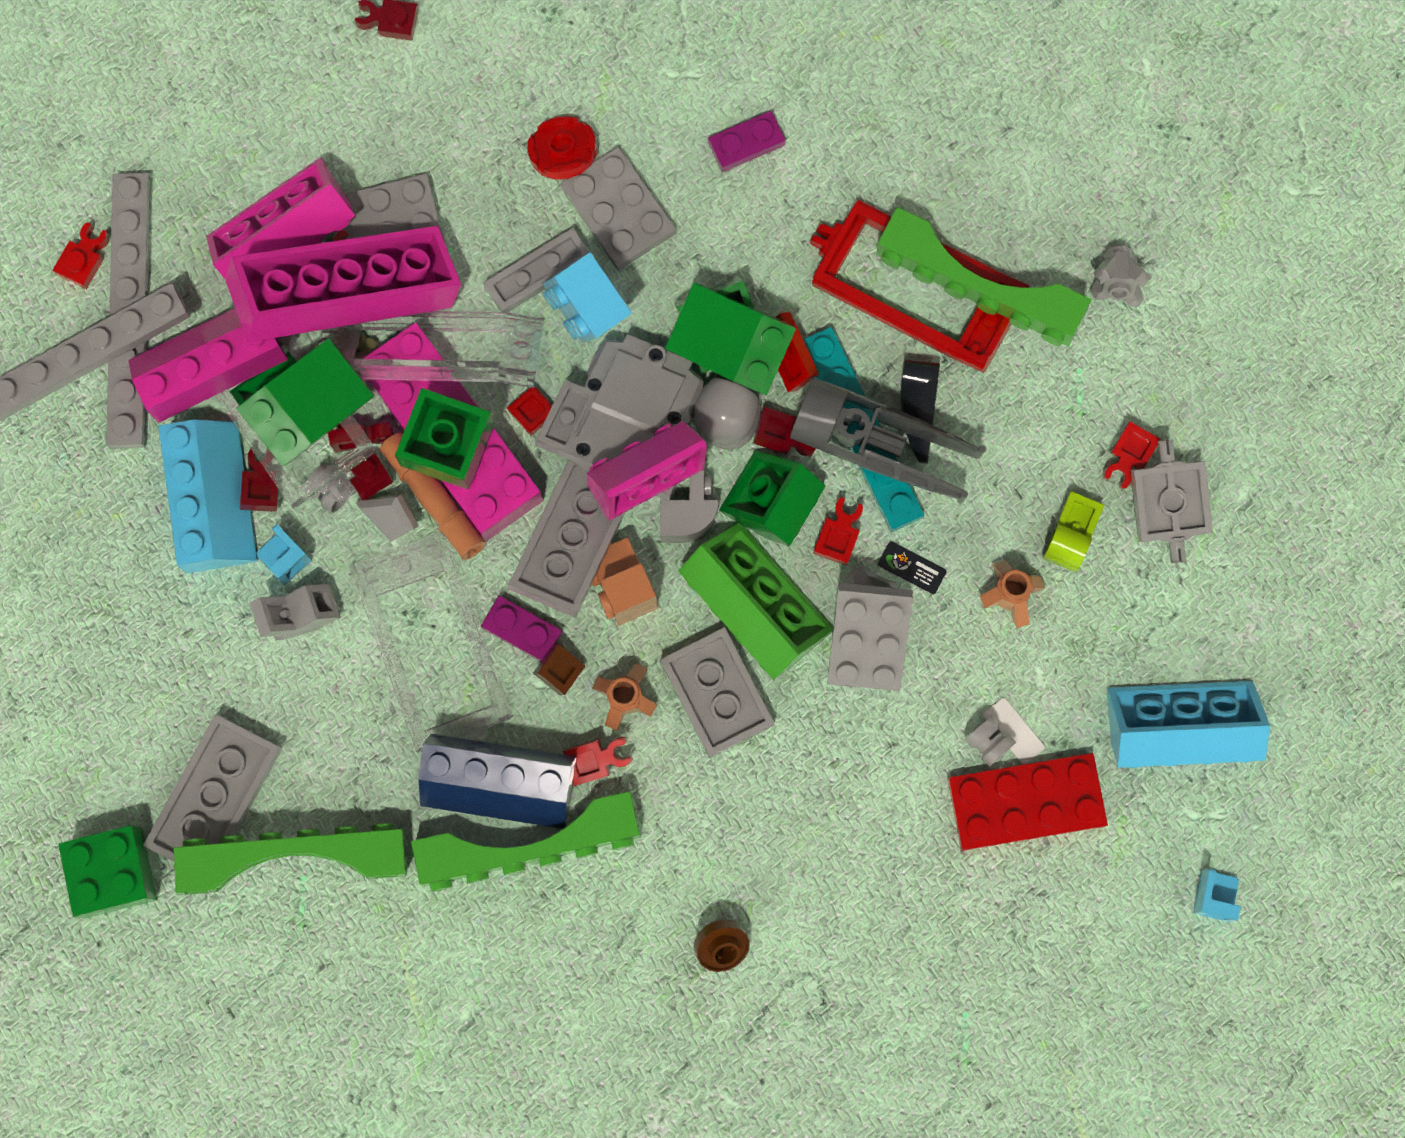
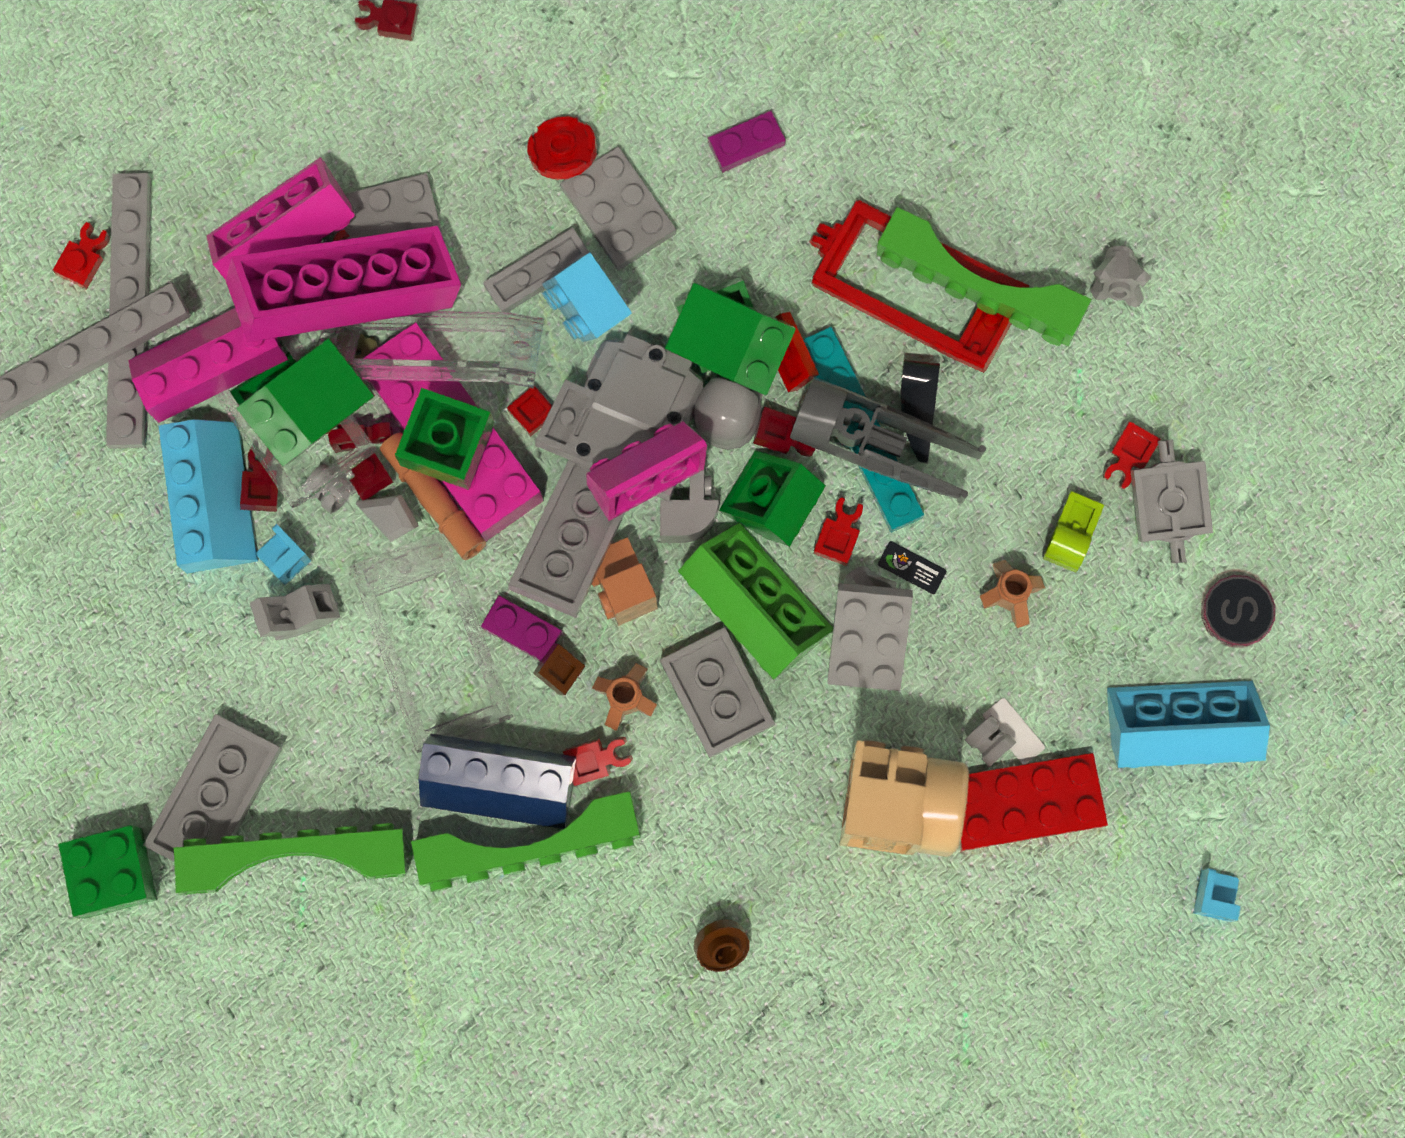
none -> tan brick [839,741,969,857]
none -> black tile [1201,575,1276,648]

